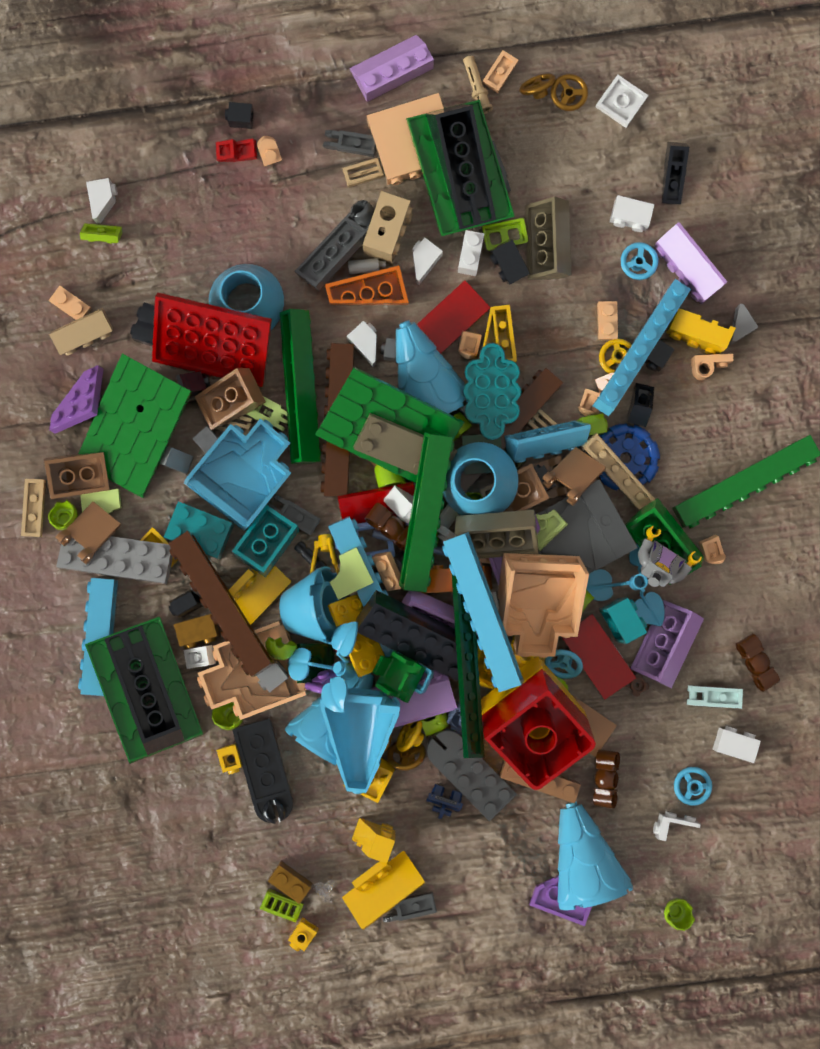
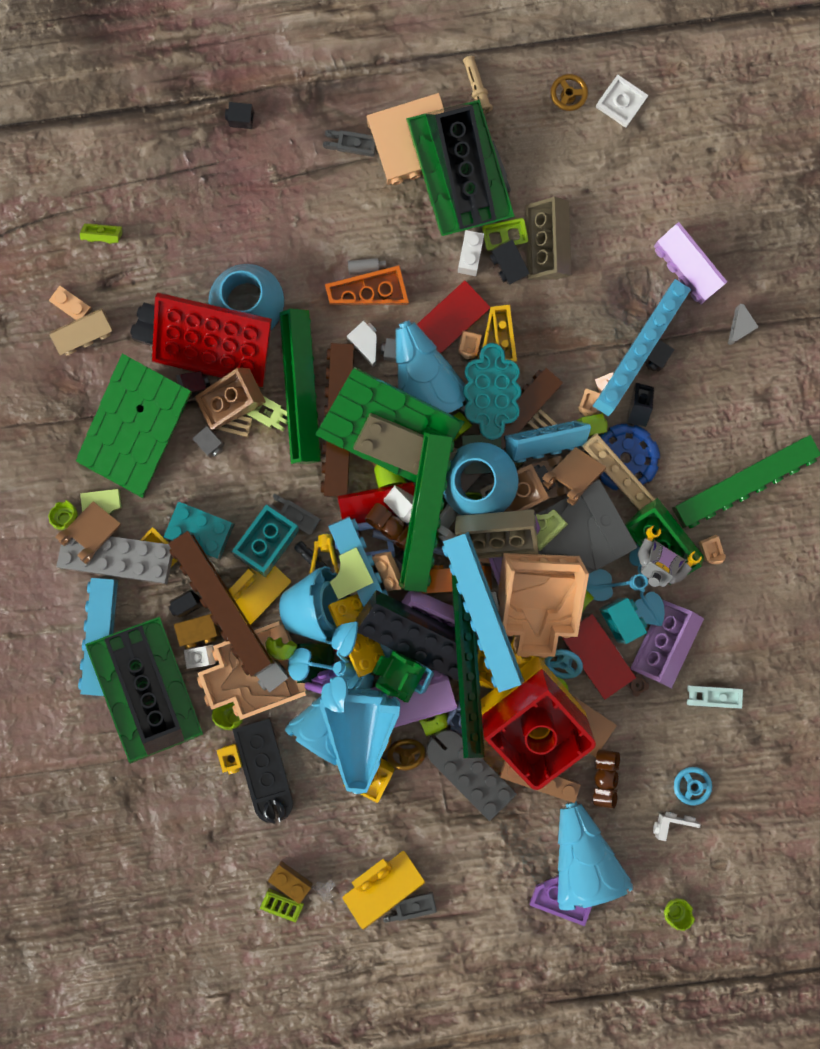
tan plate [21,479,46,537] -> none
medium nougat slope [44,452,109,499] -> none
medium lavender plate [49,365,104,434] -> none
white slope [86,178,118,224] -> none
light grey slope [159,446,194,474] -> none
medium azure panel [184,419,291,531] -> none
red slope [216,138,257,162] -> none
light nougat plate [257,136,282,167] -> none
yellow brick [288,917,318,951] -> none
dark grey plate [295,200,375,291] -> none
tan tile [342,157,384,188] -> none
lavender slope [350,35,434,102] -> none
yellow wedge [352,818,396,864] -> none
tan piece [363,191,413,264] -> none
yellow piece [396,720,424,752] -> none
white slope [412,238,443,285] -> none
dark blue hips [426,784,463,819] -> none
light nougat plate [482,50,519,93] -> none
pearl gold piece [519,73,556,99] -> none
light nougat plate [597,301,618,340] -> none
yellow piece [599,339,632,374] -> none
white brick [609,195,654,232] -> none
medium azure piece [620,242,658,280] -> none
black slope [662,142,690,205] -> none
yellow wedge [666,308,736,355] -> none
light nougat plate [691,354,733,380] -> none
white brick [712,726,761,763] -> none
reddish brown piece [736,633,780,692] -> none

